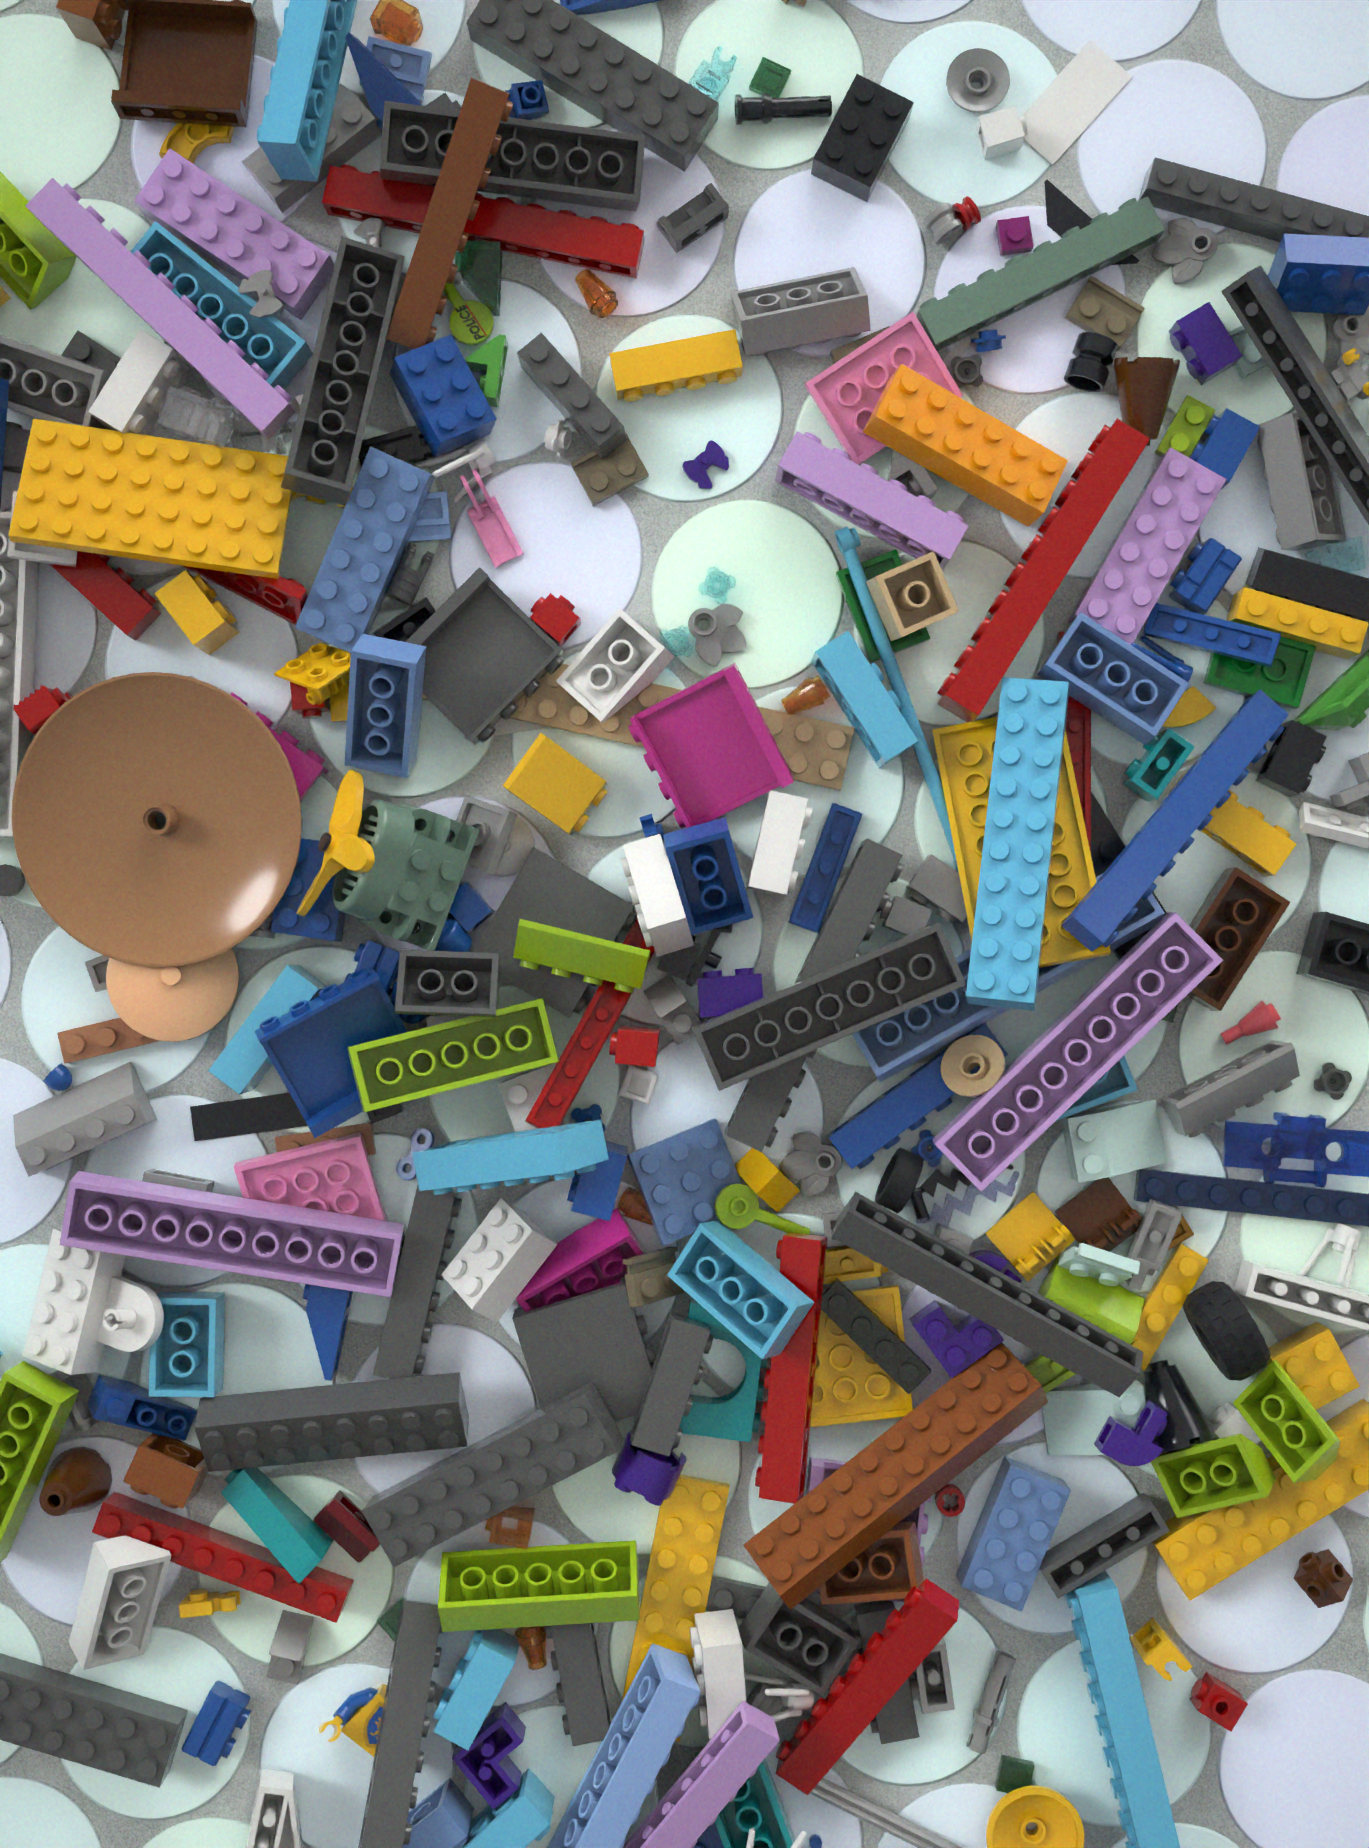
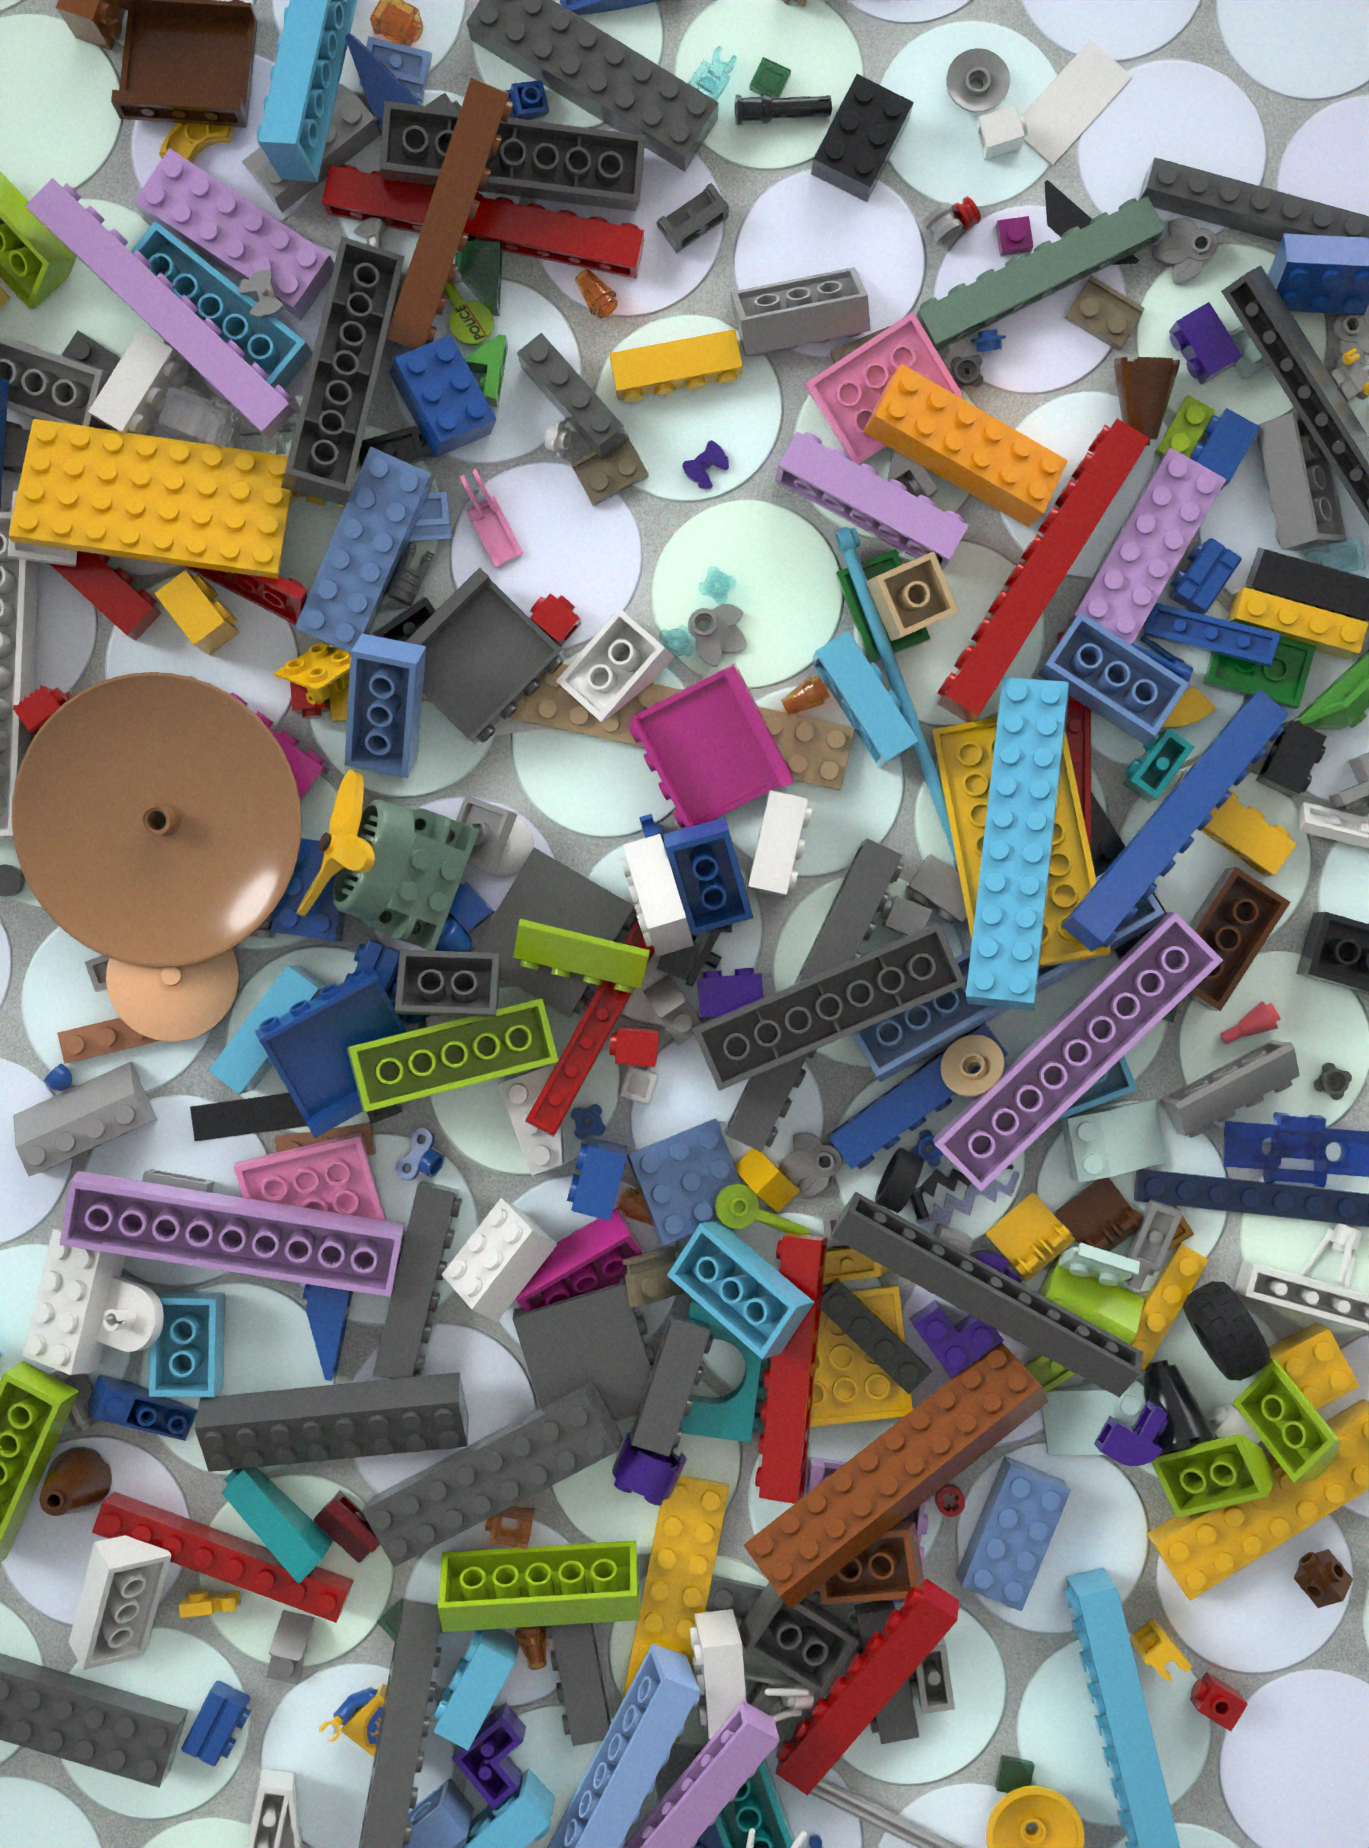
dark orange brick [123,1433,208,1509] -> none
medium azure brick [412,1120,609,1195] -> none
white plant [415,439,496,503] -> none
yellow slope [503,733,608,835] -> none
blue tile [788,803,863,934] -> none
light grey pin [966,1651,1016,1754] -> none
dark grey brick [1039,1493,1170,1599] -> none
black wheel [1064,332,1118,392] -> none

